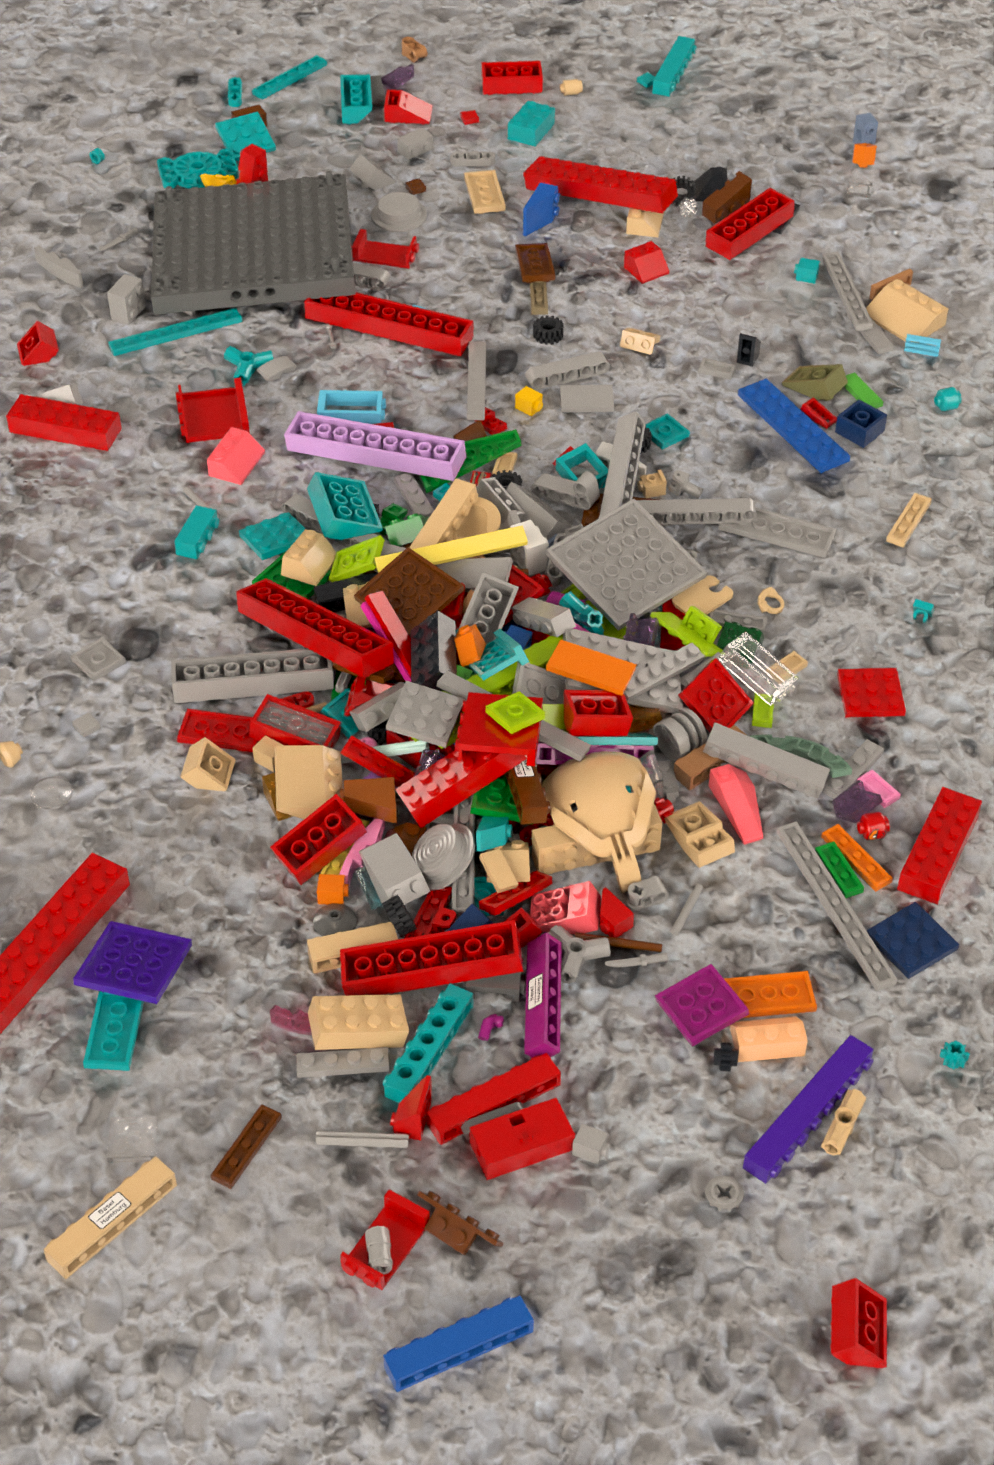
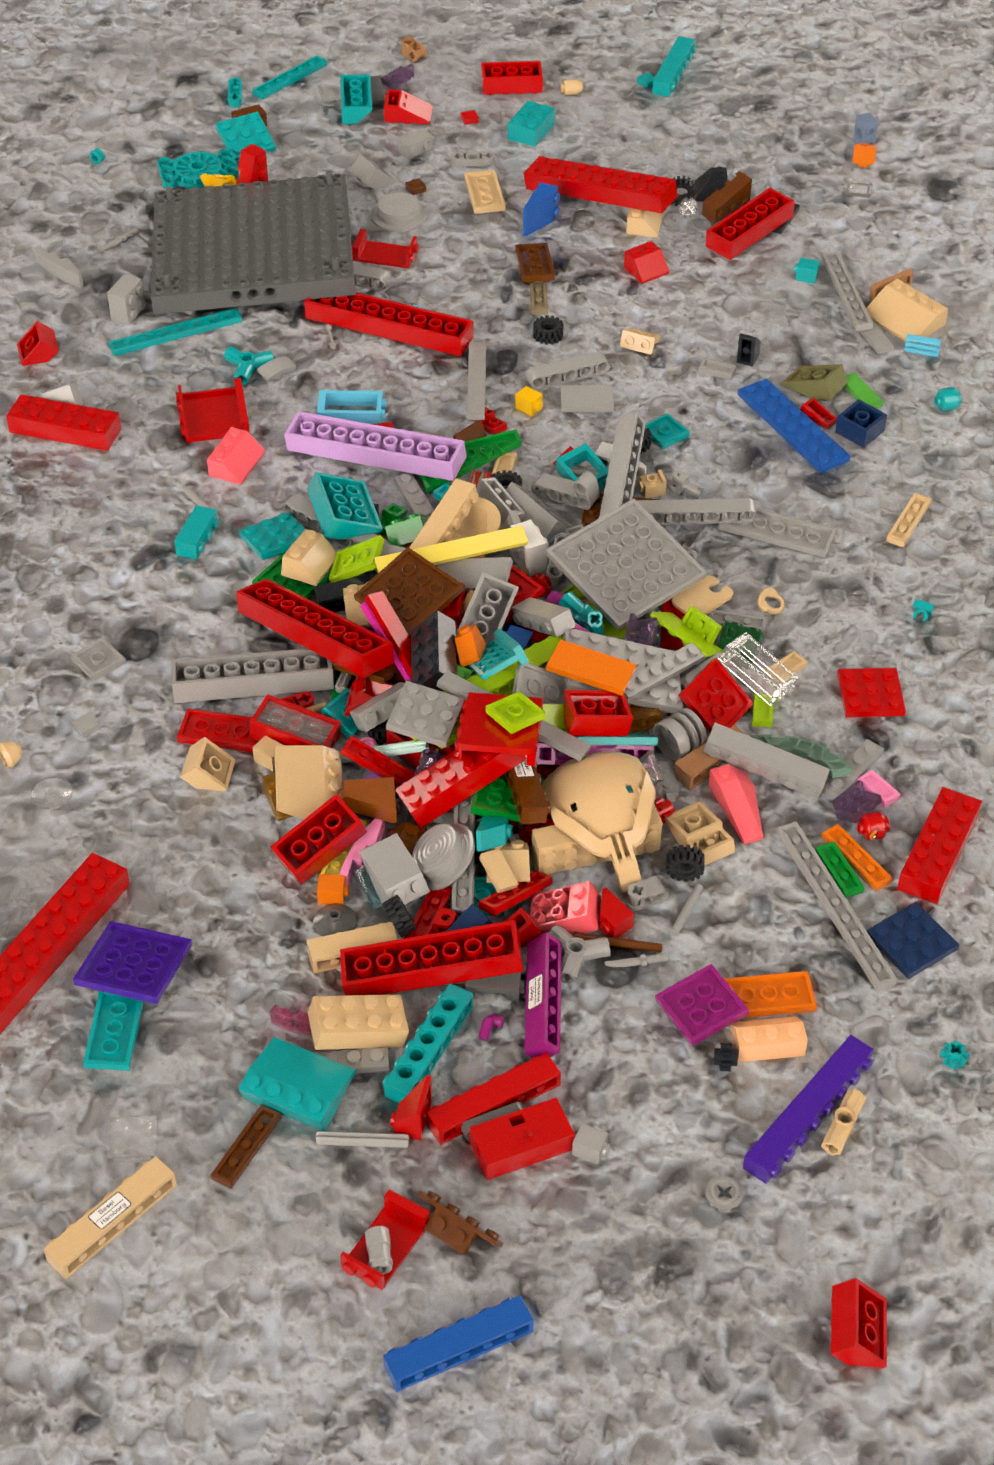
none -> teal slope [238,1037,356,1131]
none -> black tyre [666,844,705,882]

